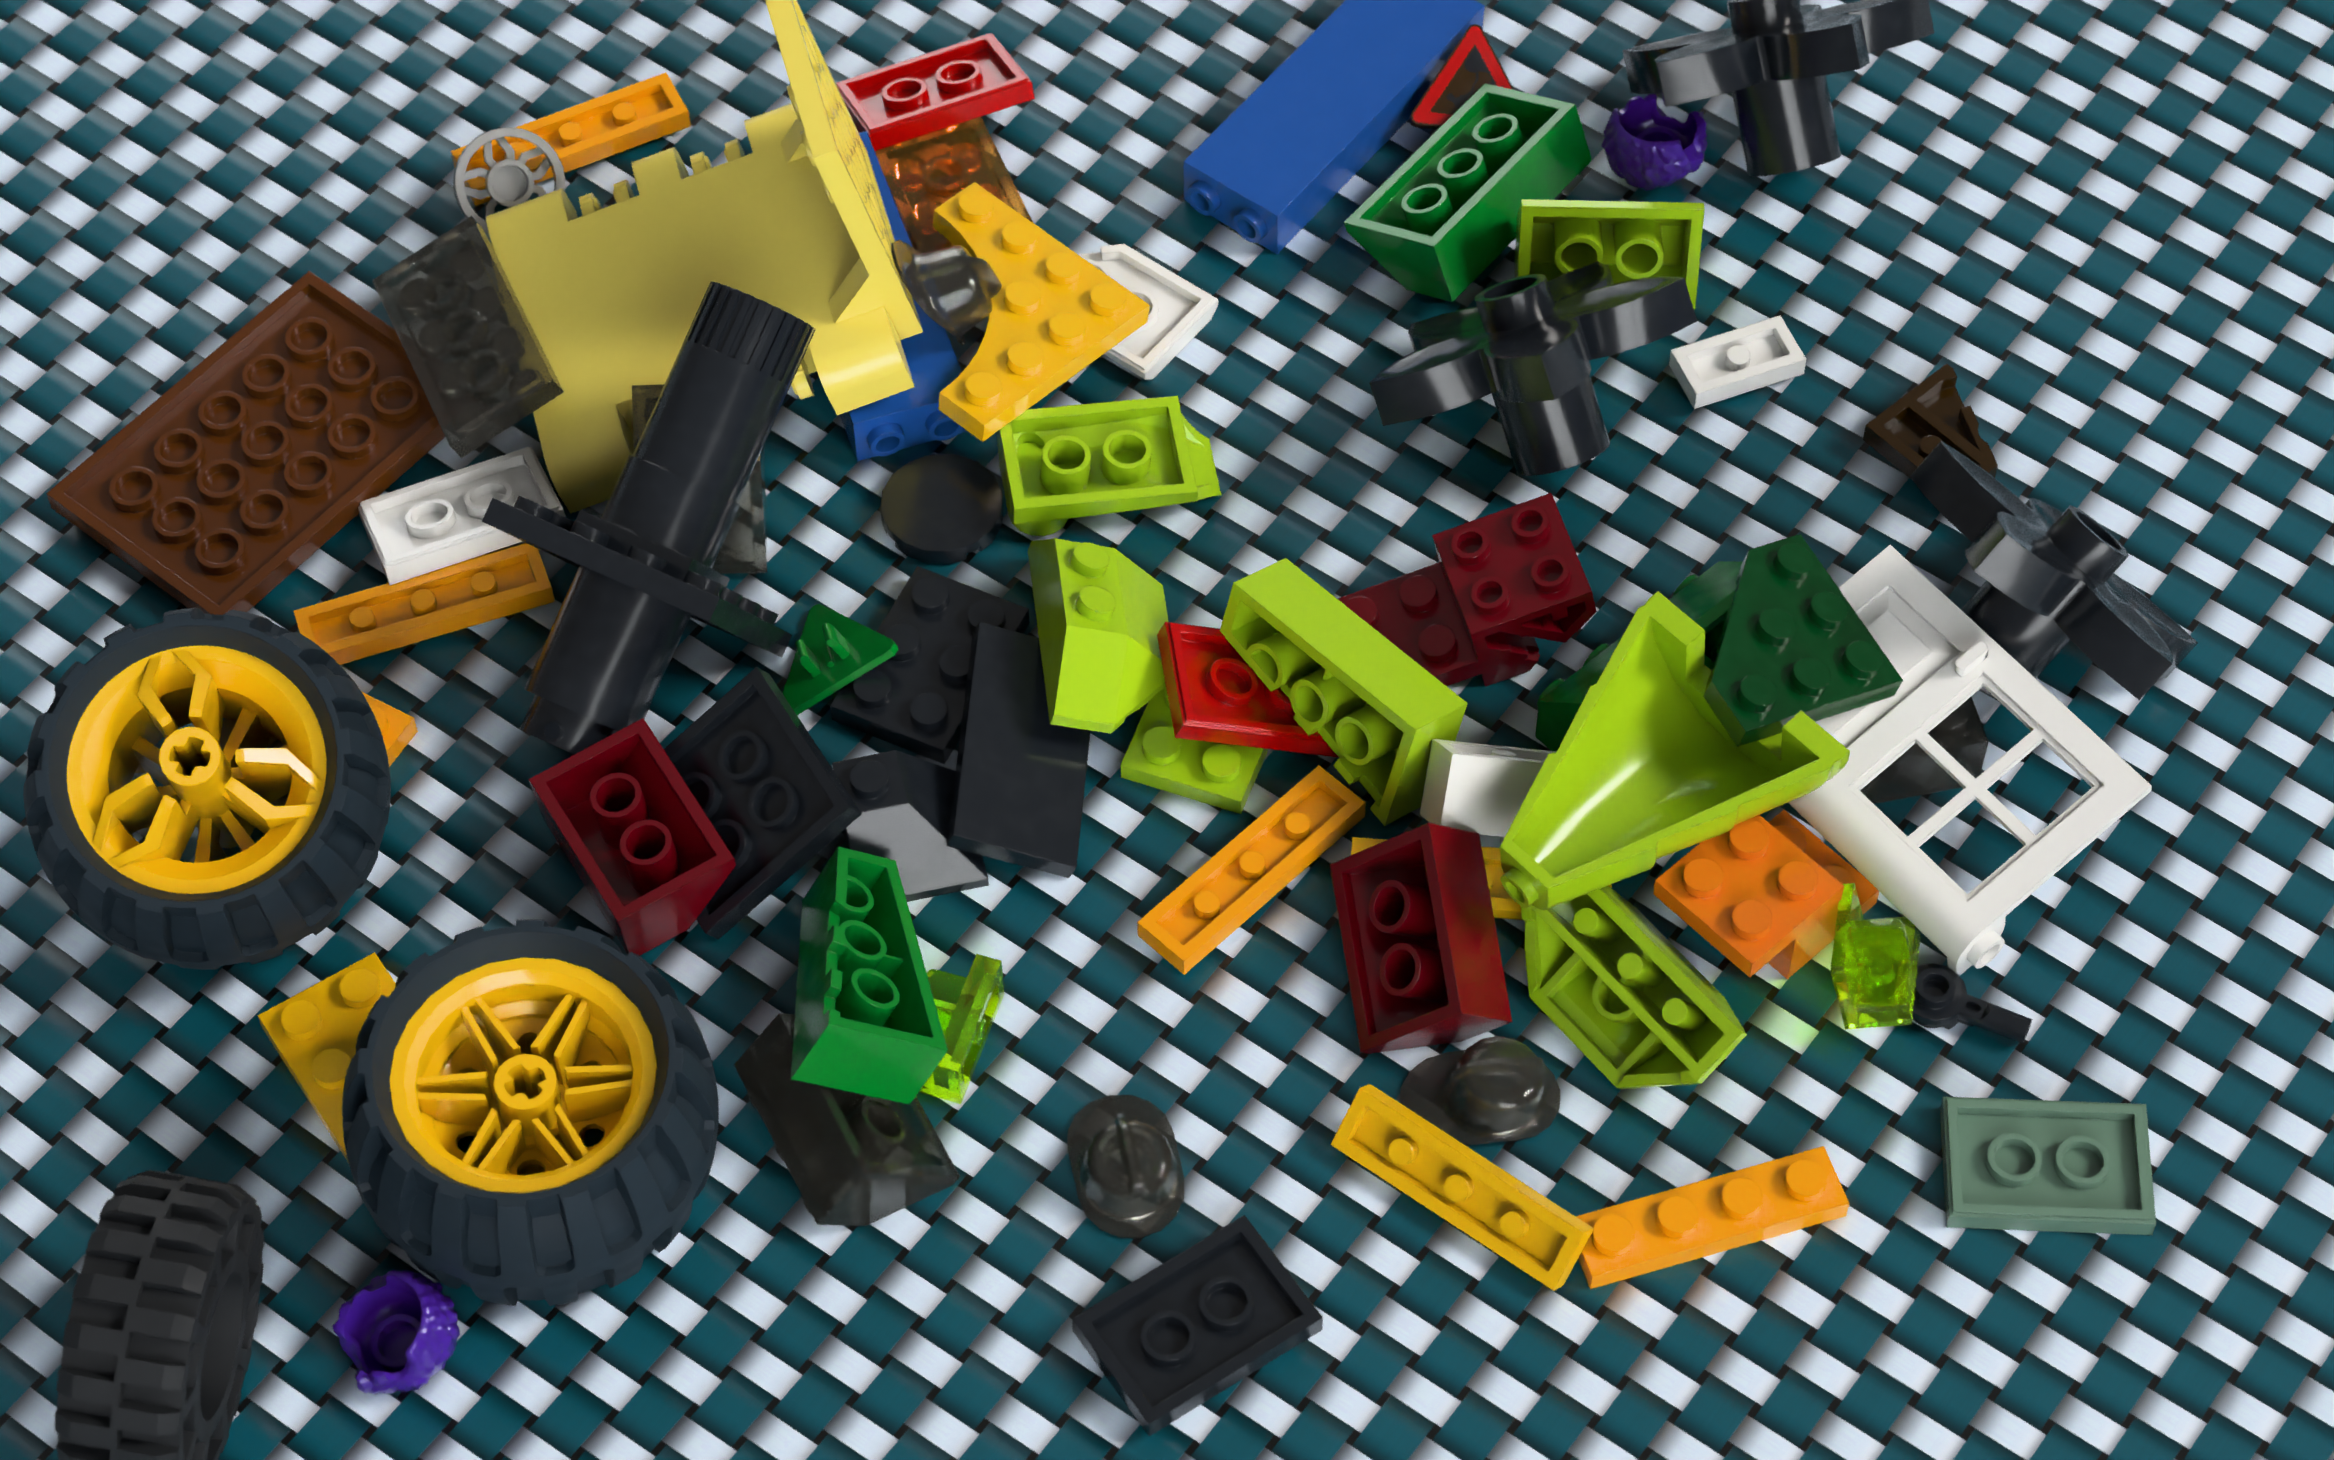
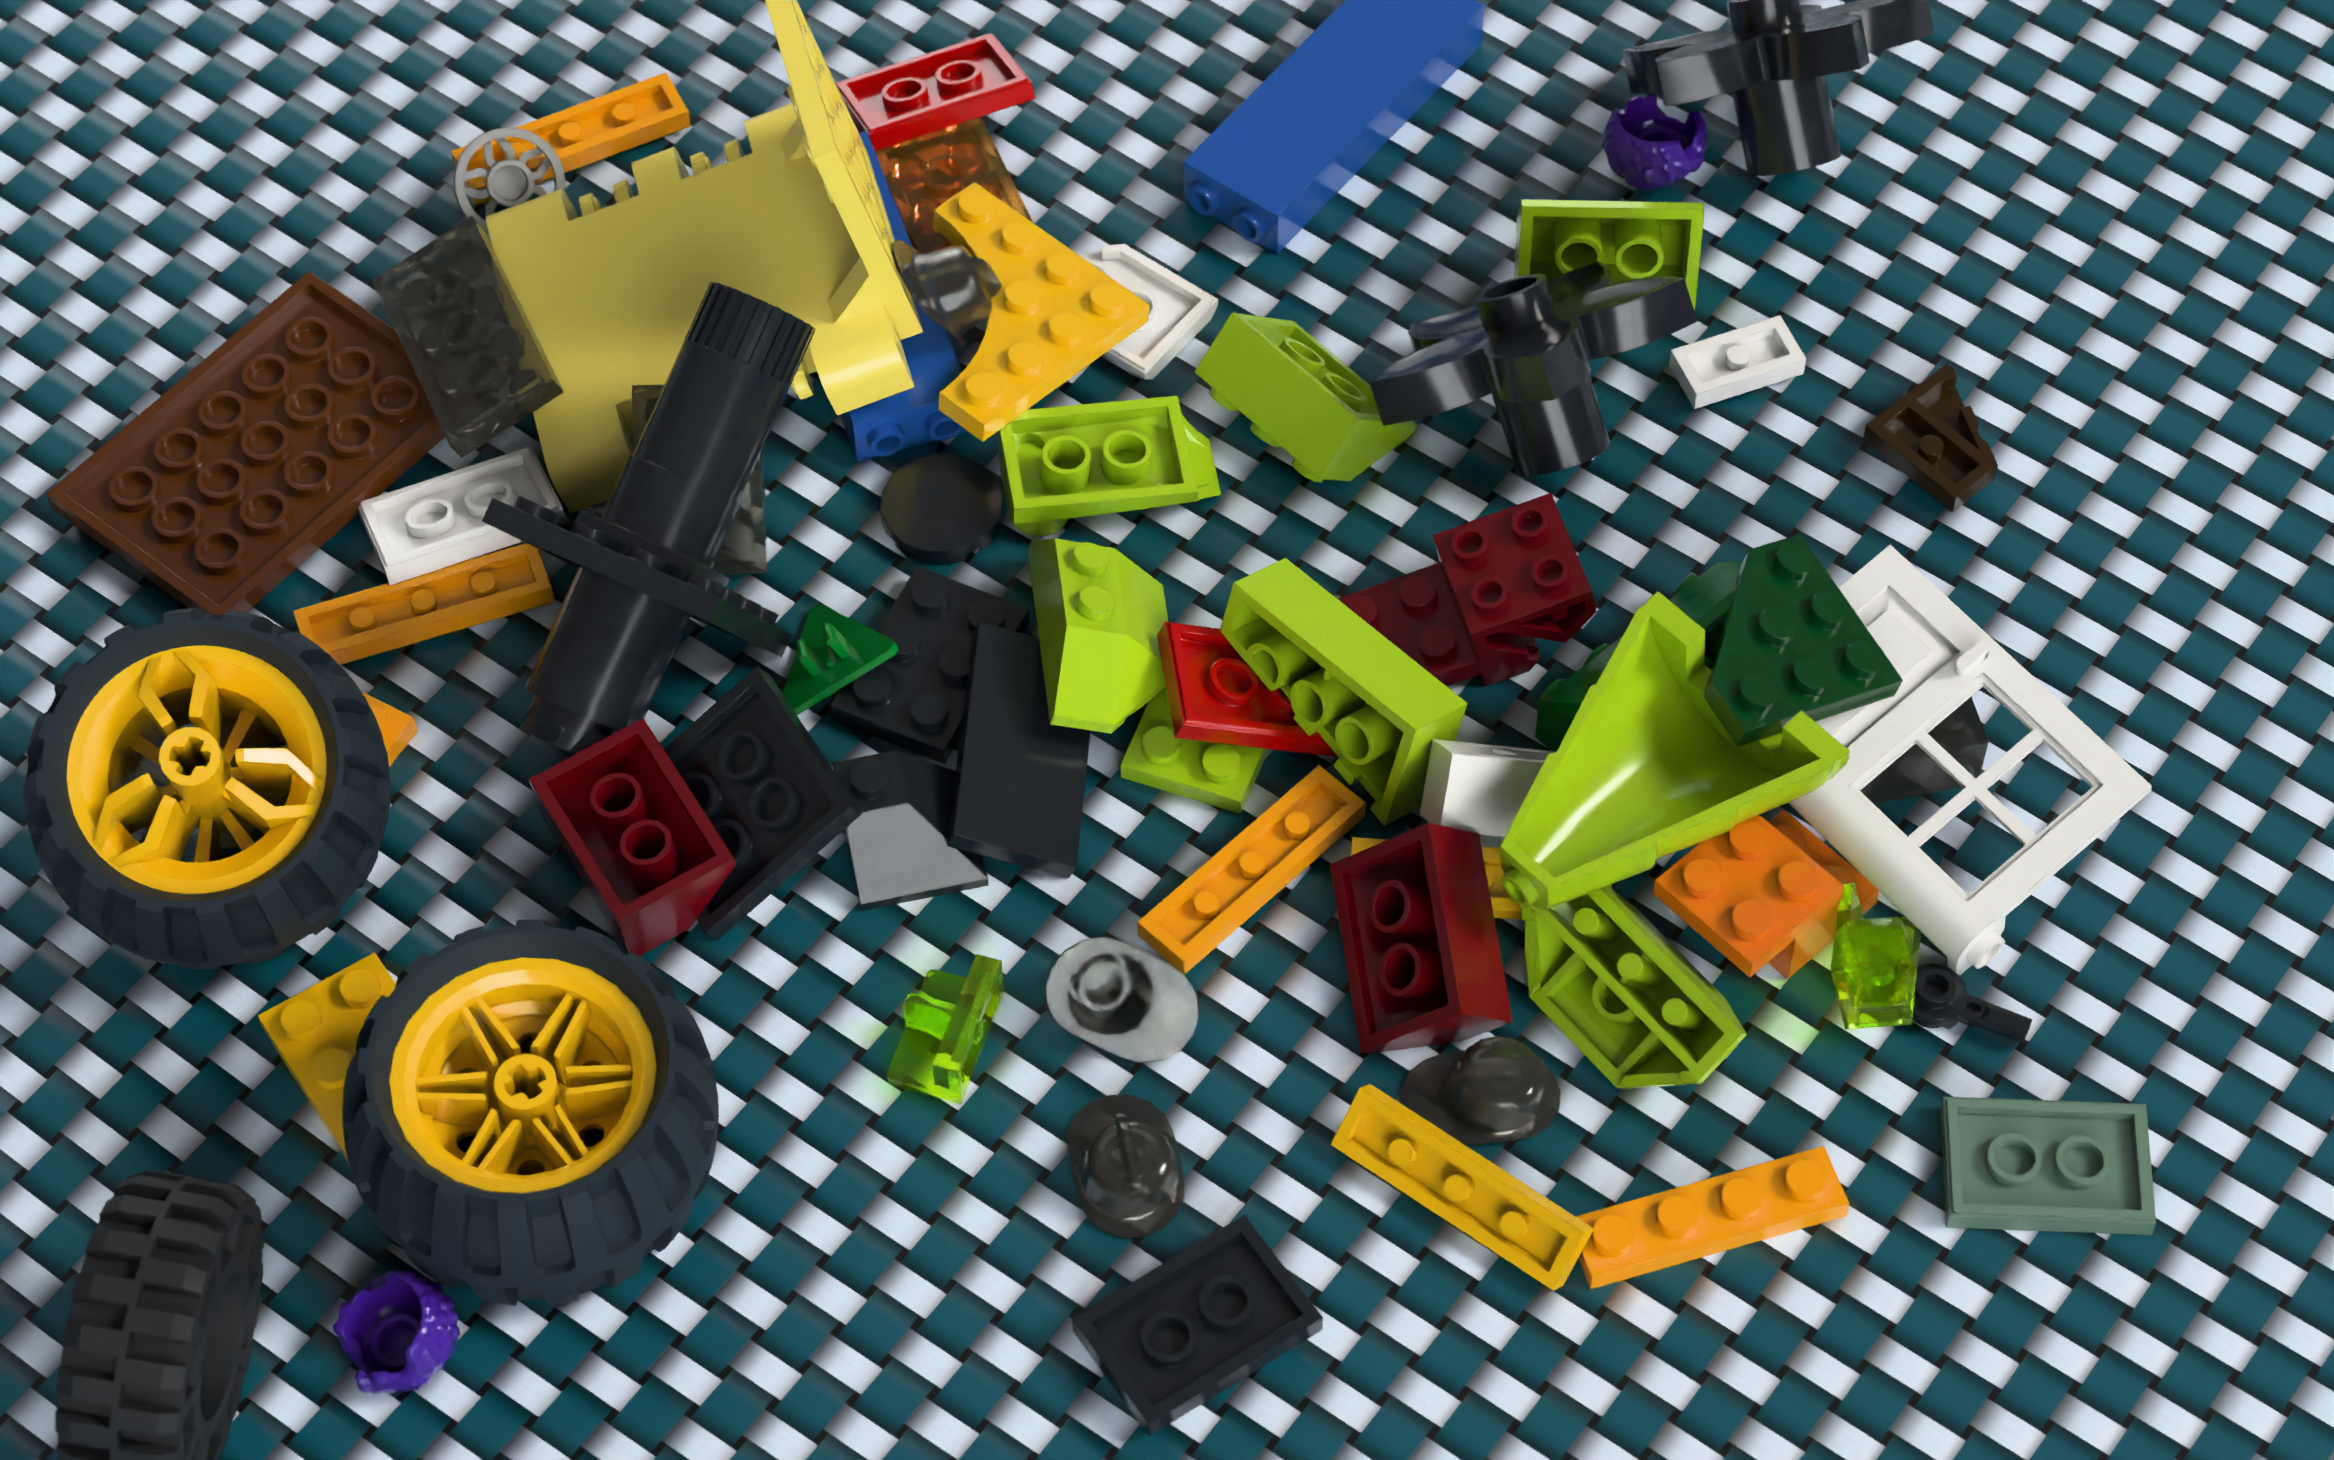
clear smoke slope [734,1013,960,1226] -> none
green wedge [791,846,948,1105] -> none
green slope [1344,83,1592,302] -> none
piece [1409,24,1514,130] -> none
black plant [1910,441,2198,701] -> none
none -> clear smoke piece [1045,937,1199,1063]
none -> lime slope [1195,312,1418,483]

